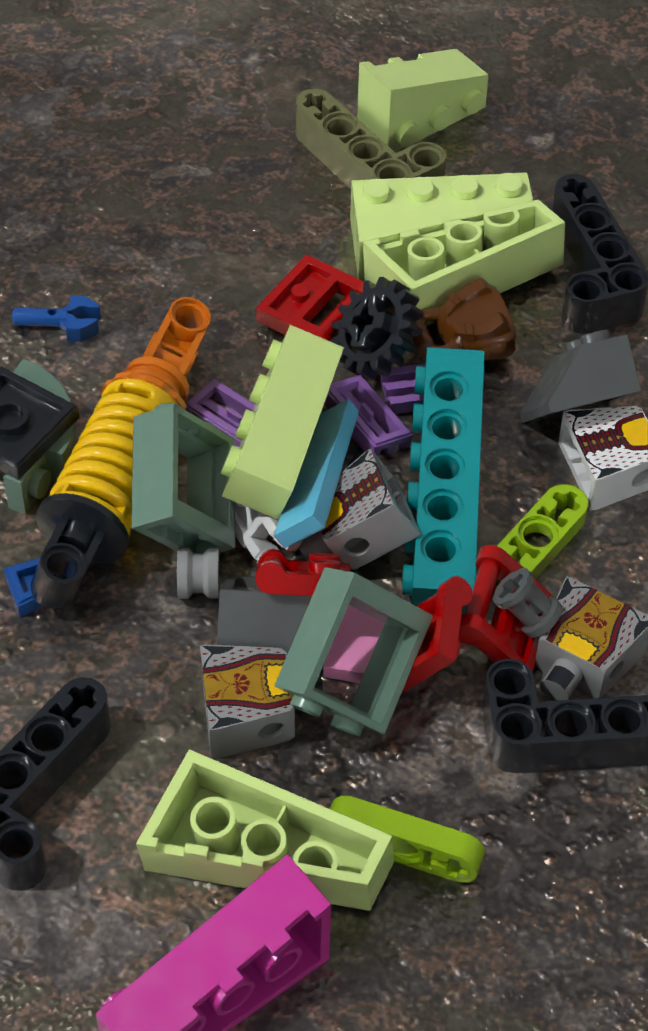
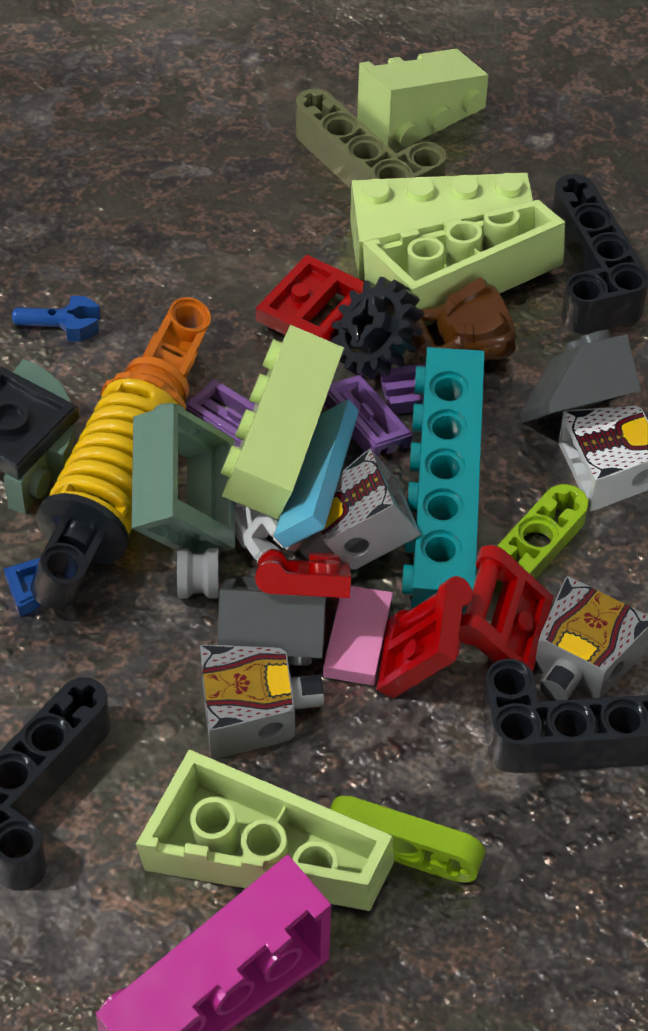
sand green window [274,567,433,737] -> none
dark grey bush [493,568,563,638] -> none

